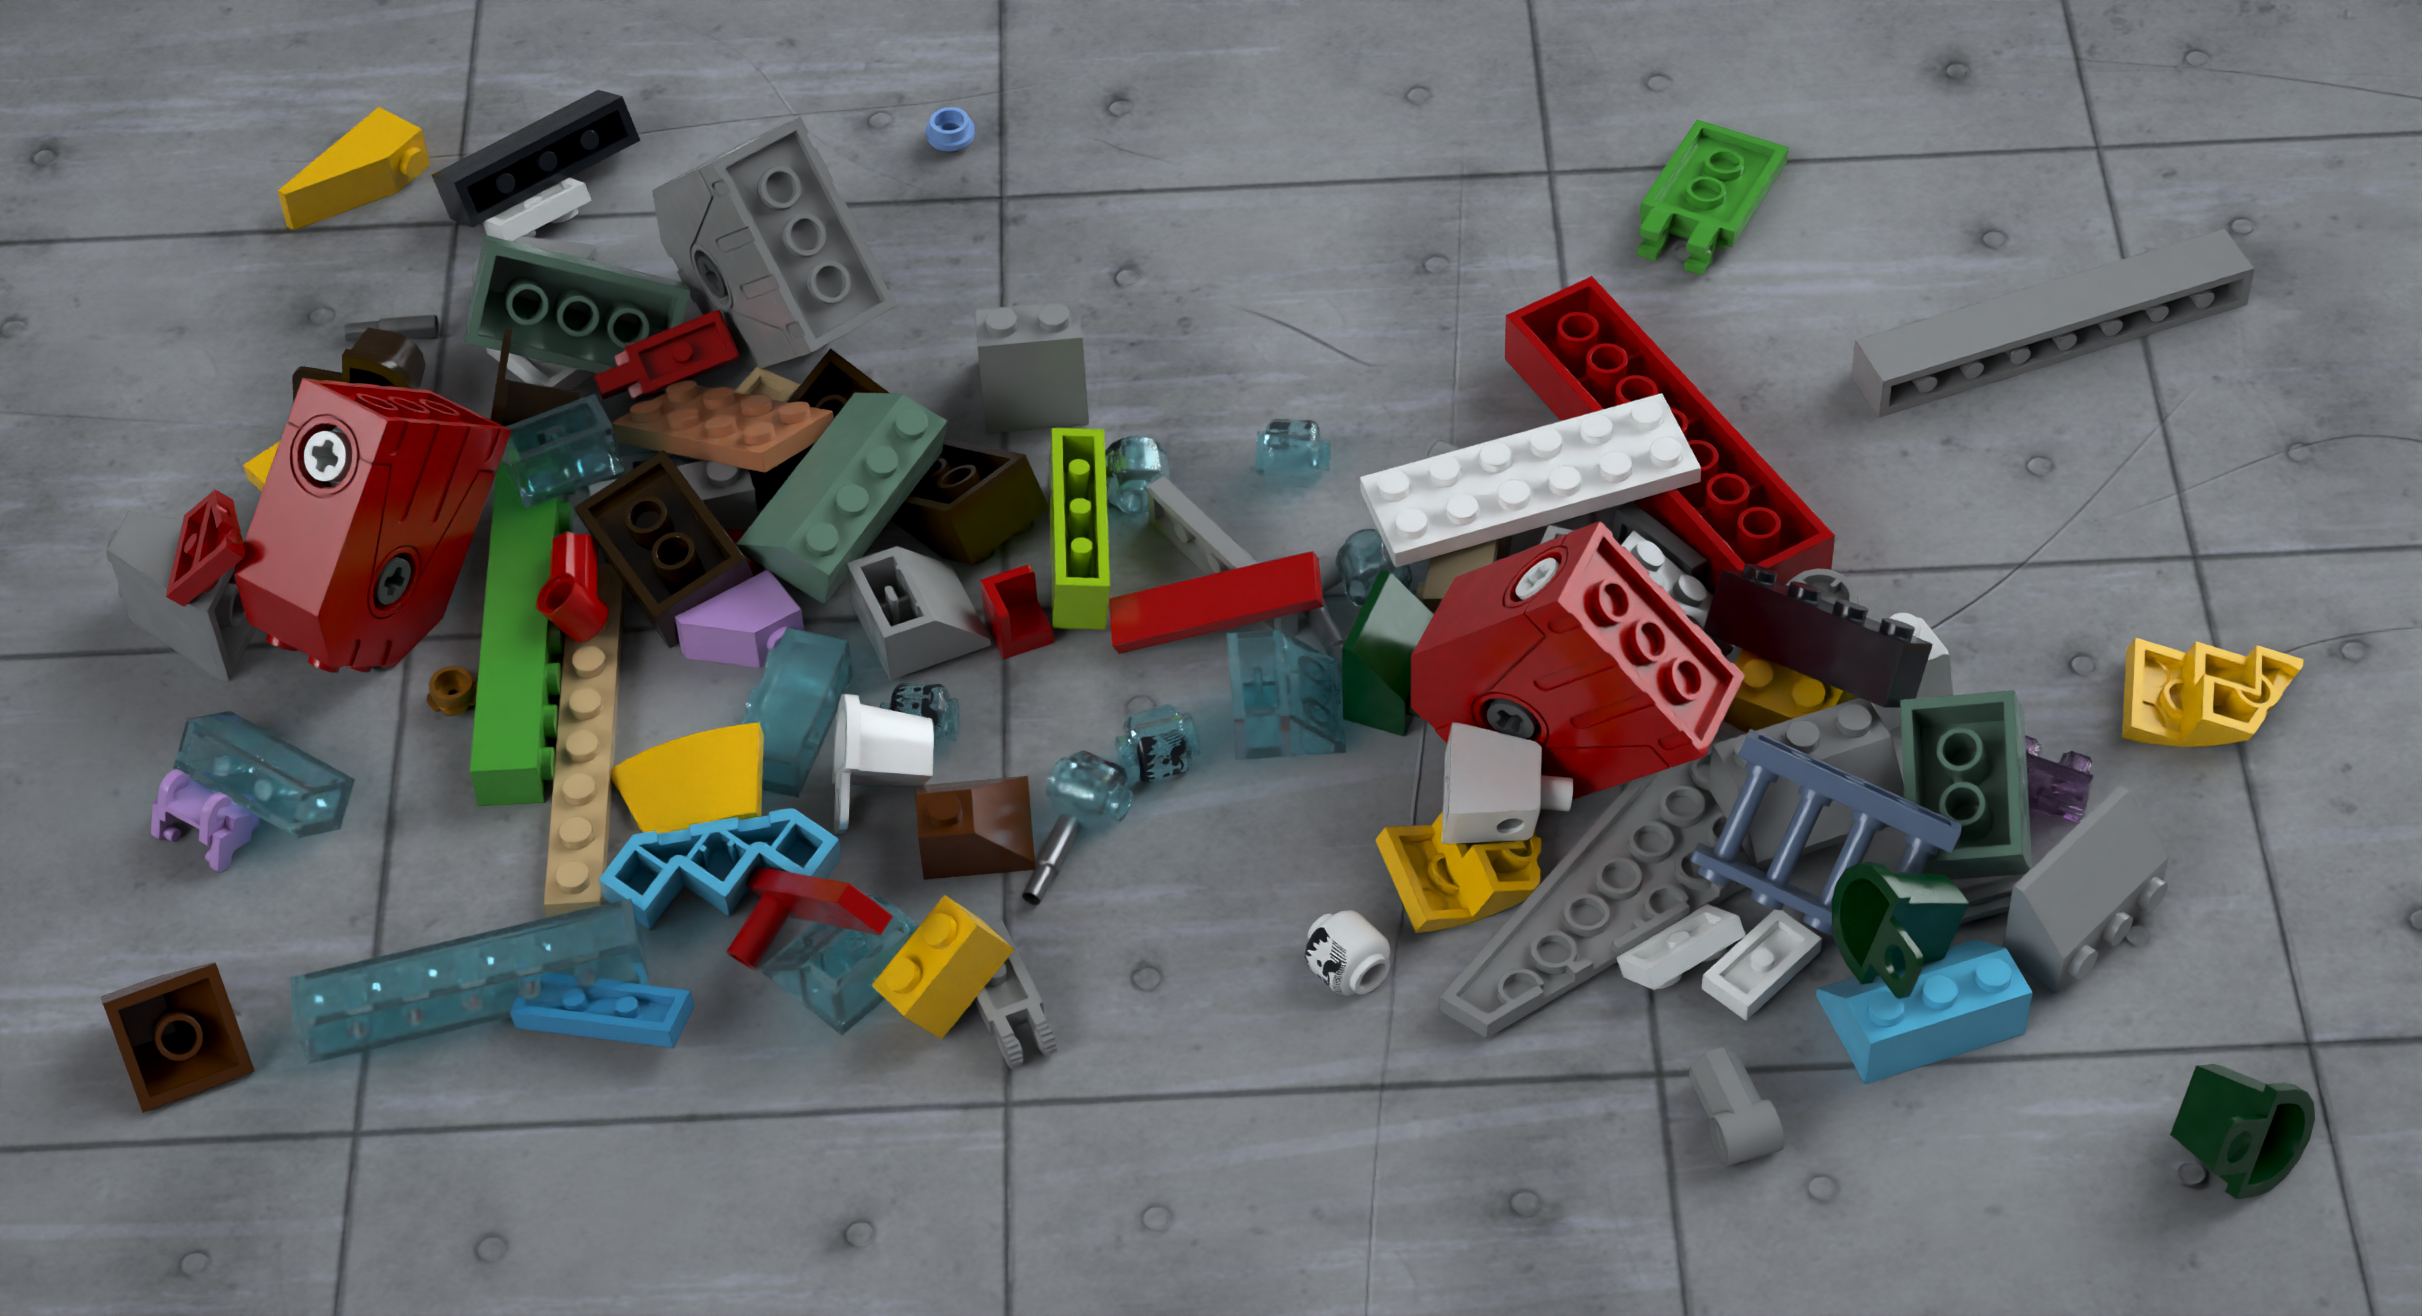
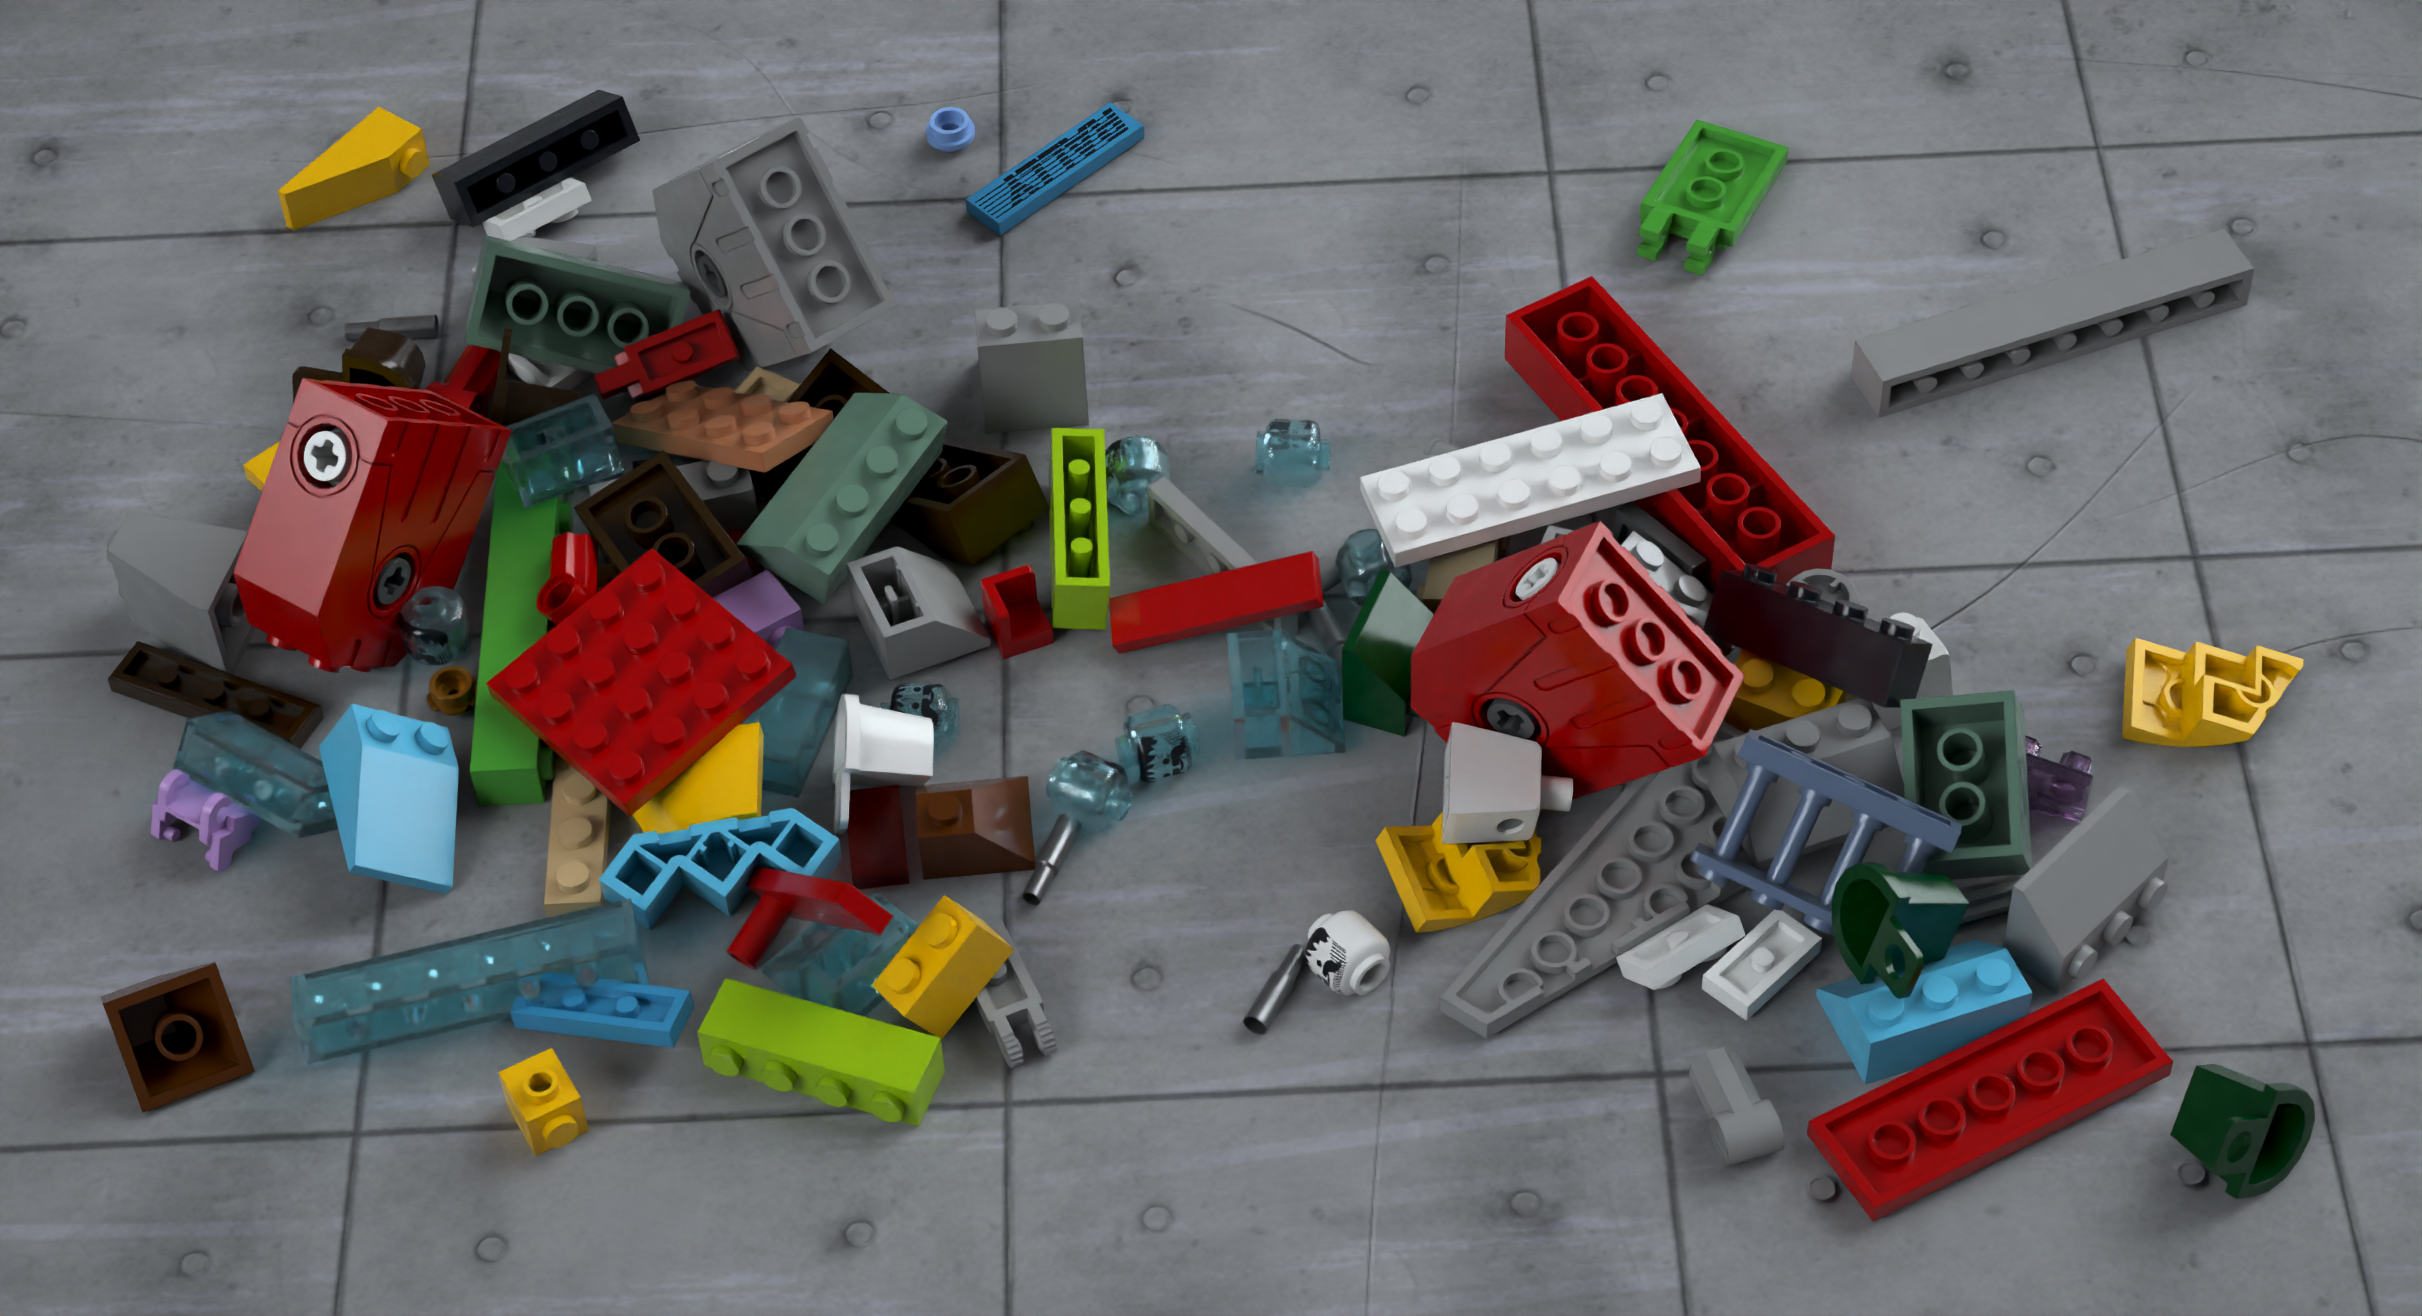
red wing [166,490,245,607] -> none
none -> dark brown tile [108,641,324,756]
none -> medium azure slope [319,704,459,894]
none -> clear light blue head [397,586,472,665]
none -> red piece [426,345,509,418]
none -> red plate [486,548,797,817]
none -> yellow brick [498,1048,589,1156]
none -> lime brick [697,978,945,1127]
none -> clear red tile [847,785,910,890]
none -> dark azure tile [966,102,1144,236]
none -> flat silver pin [1243,944,1306,1035]
none -> red plate [1807,978,2173,1222]

